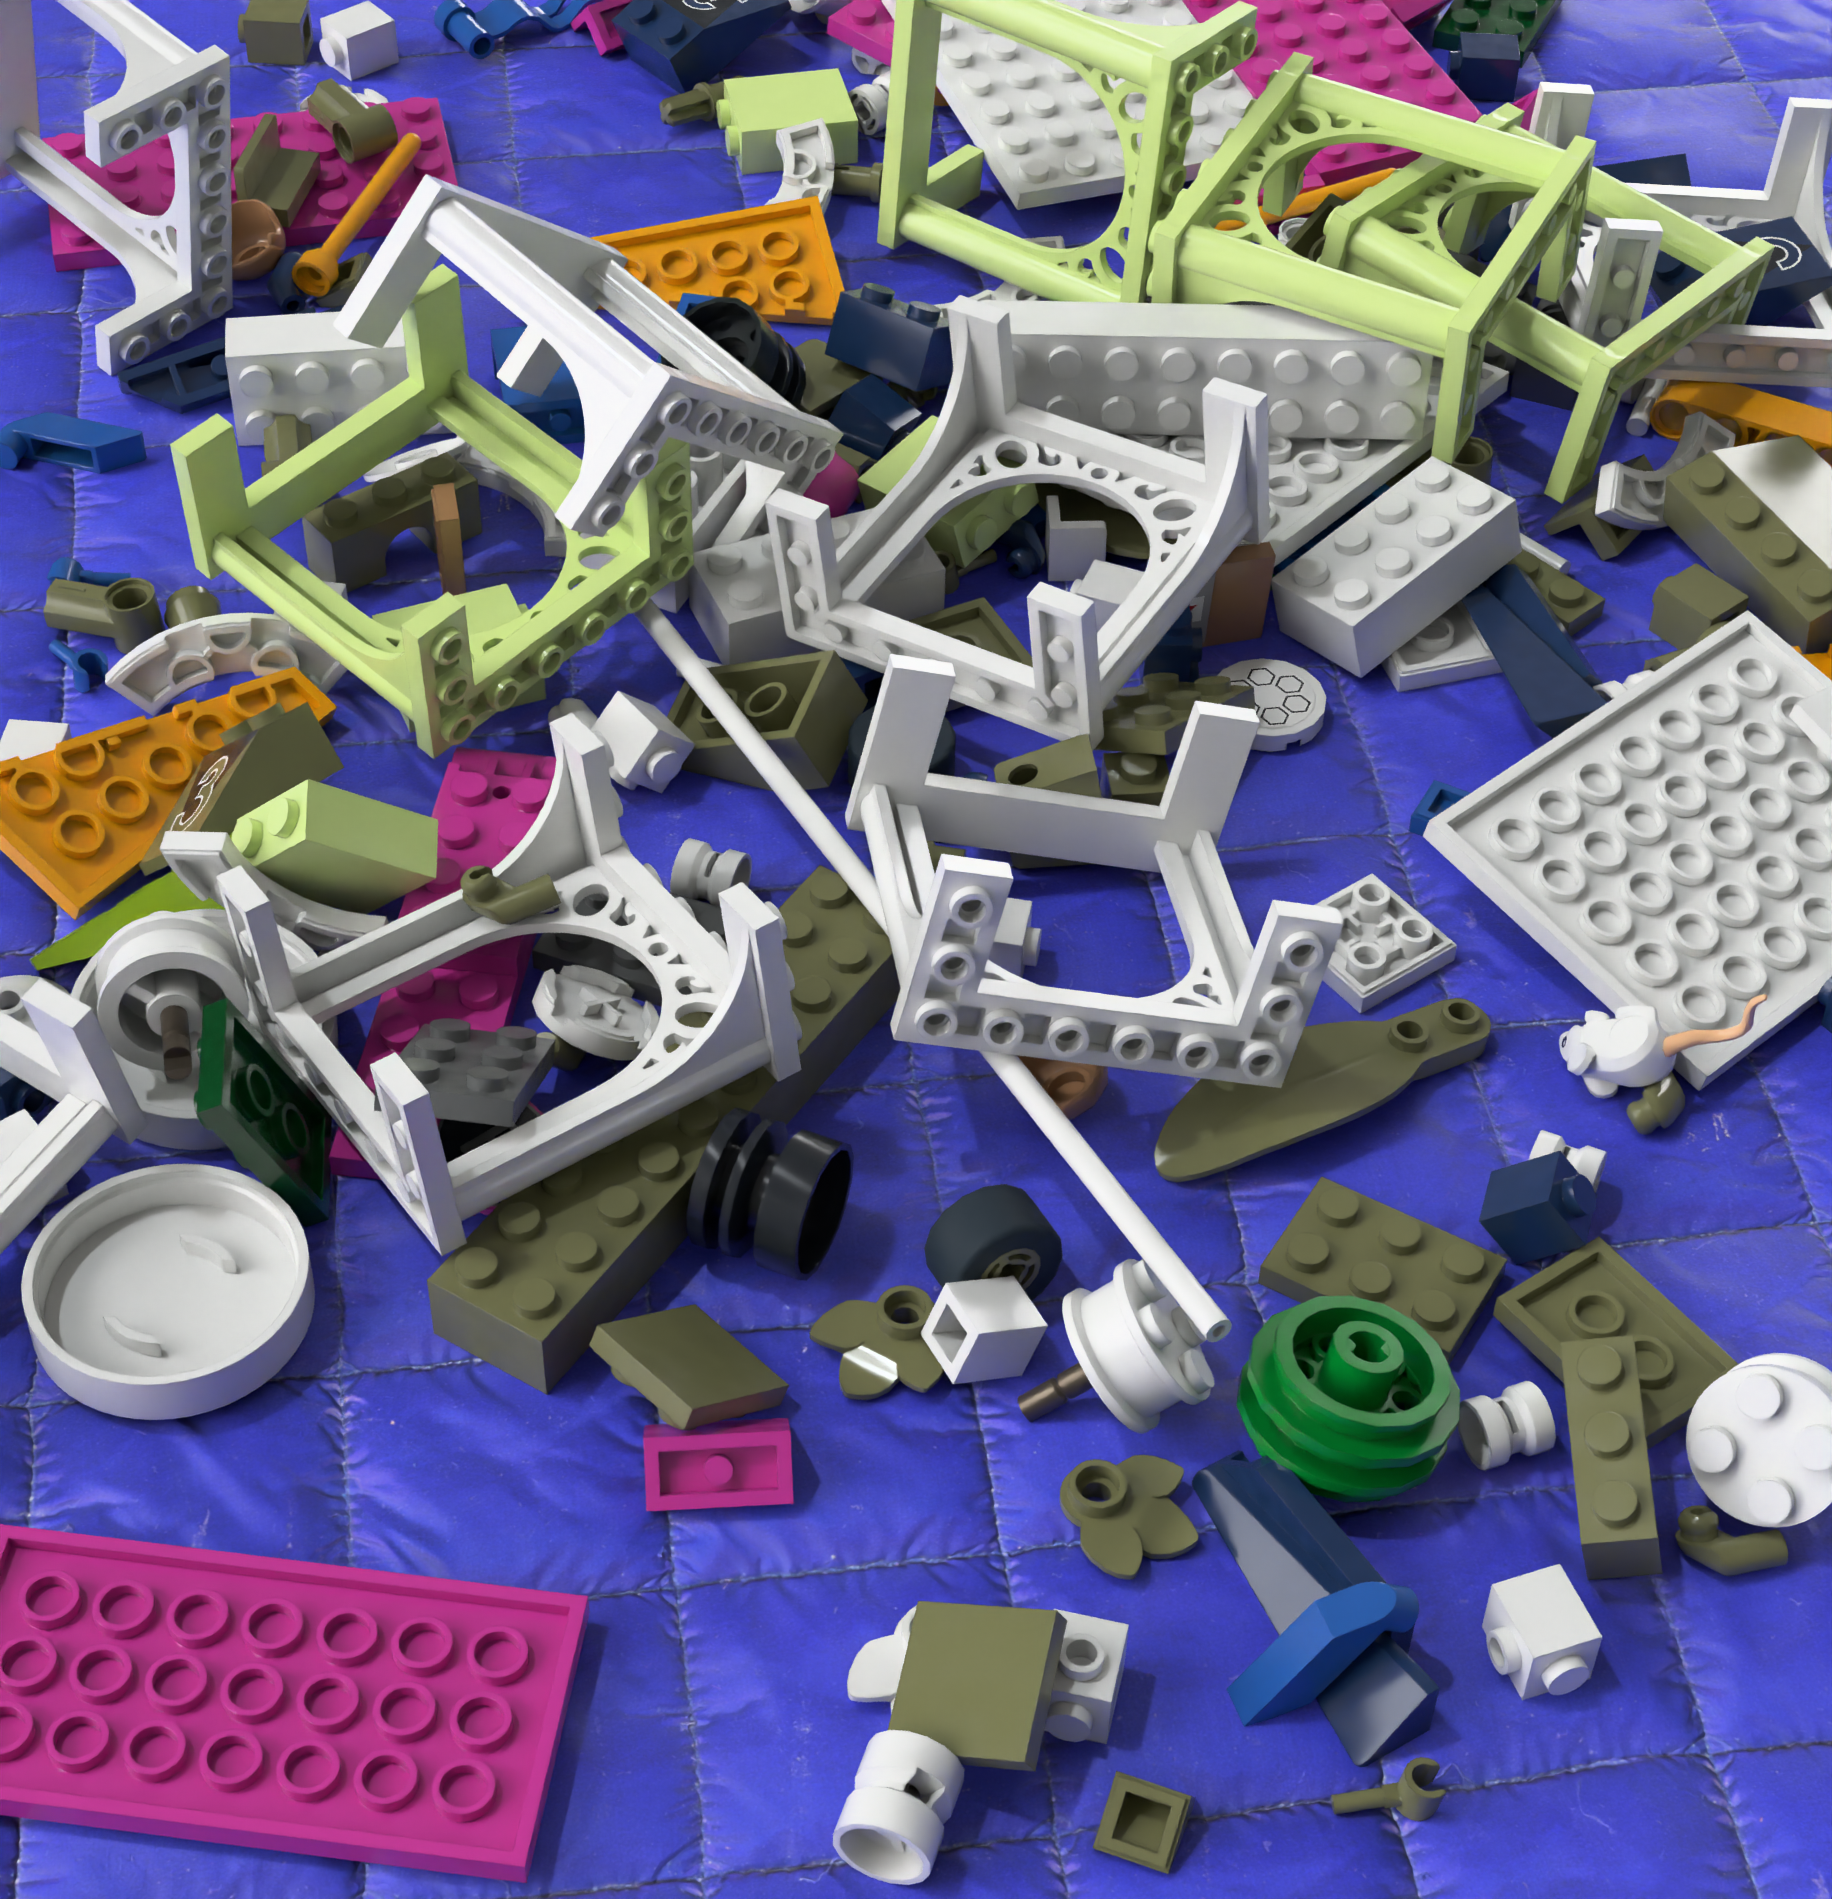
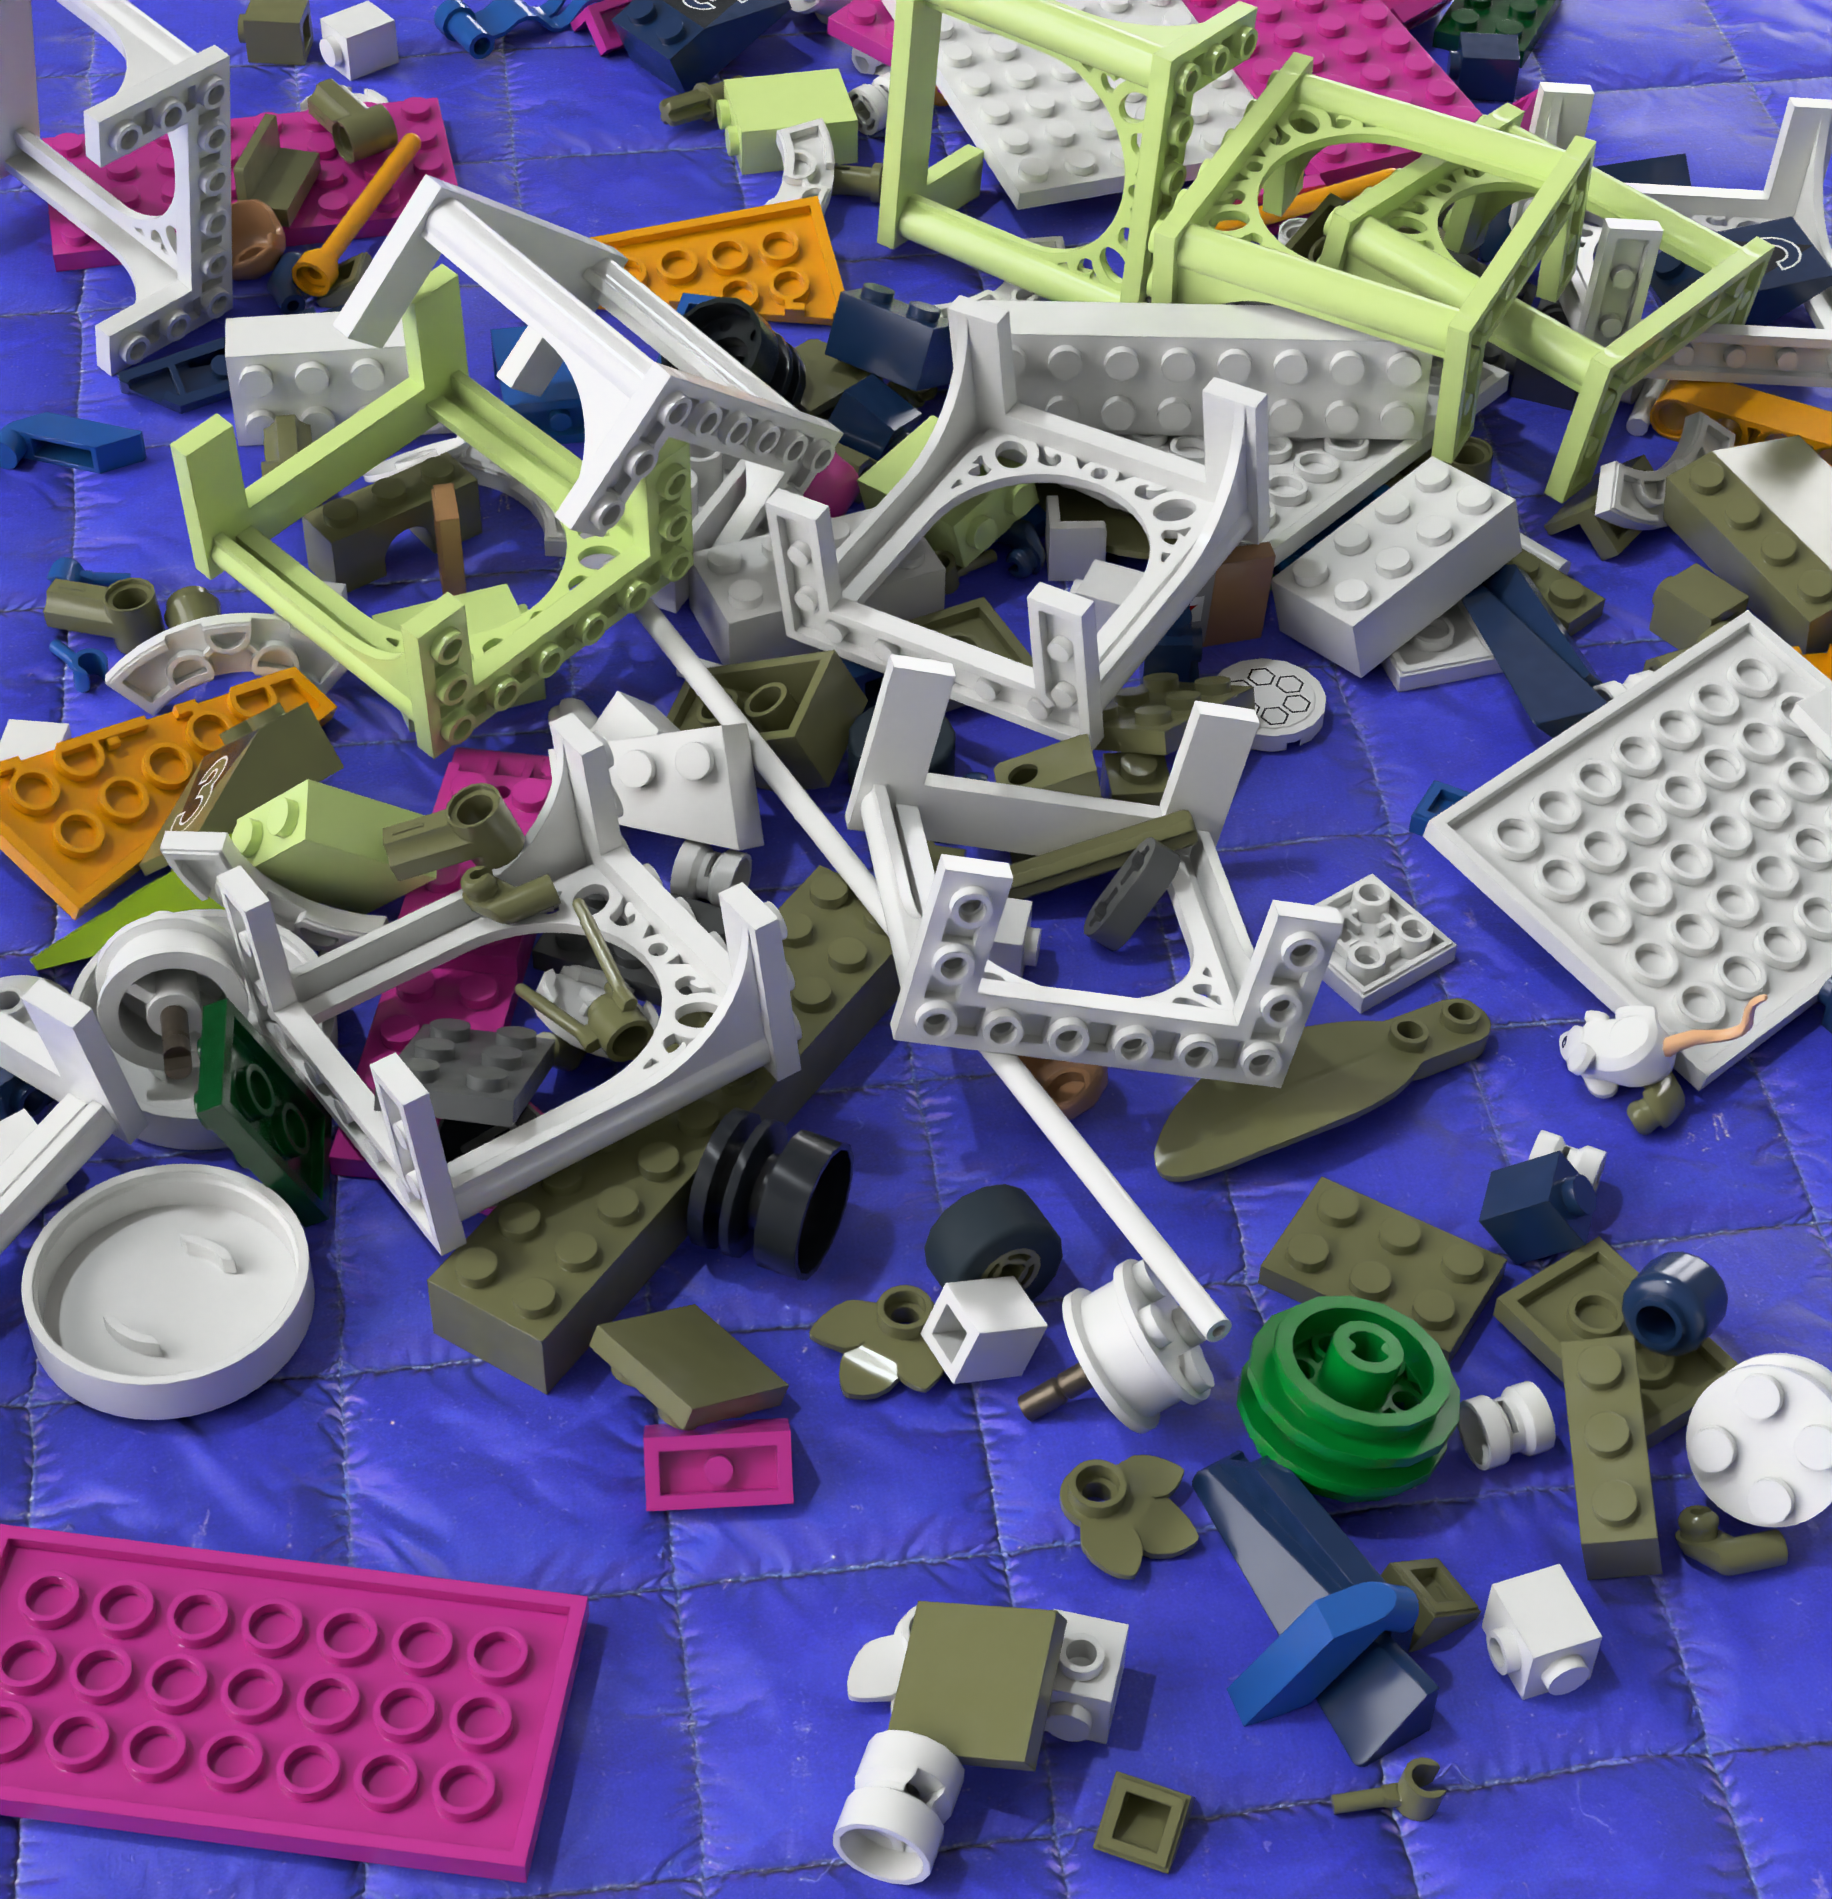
none -> olive piece [383,783,525,881]
none -> olive plant [515,898,654,1062]
none -> white wedge [548,723,764,851]
none -> olive axle [1008,809,1198,900]
none -> dark grey beam [1084,837,1180,951]
none -> olive slope [1381,1558,1481,1653]
none -> dark blue head [1622,1251,1728,1357]

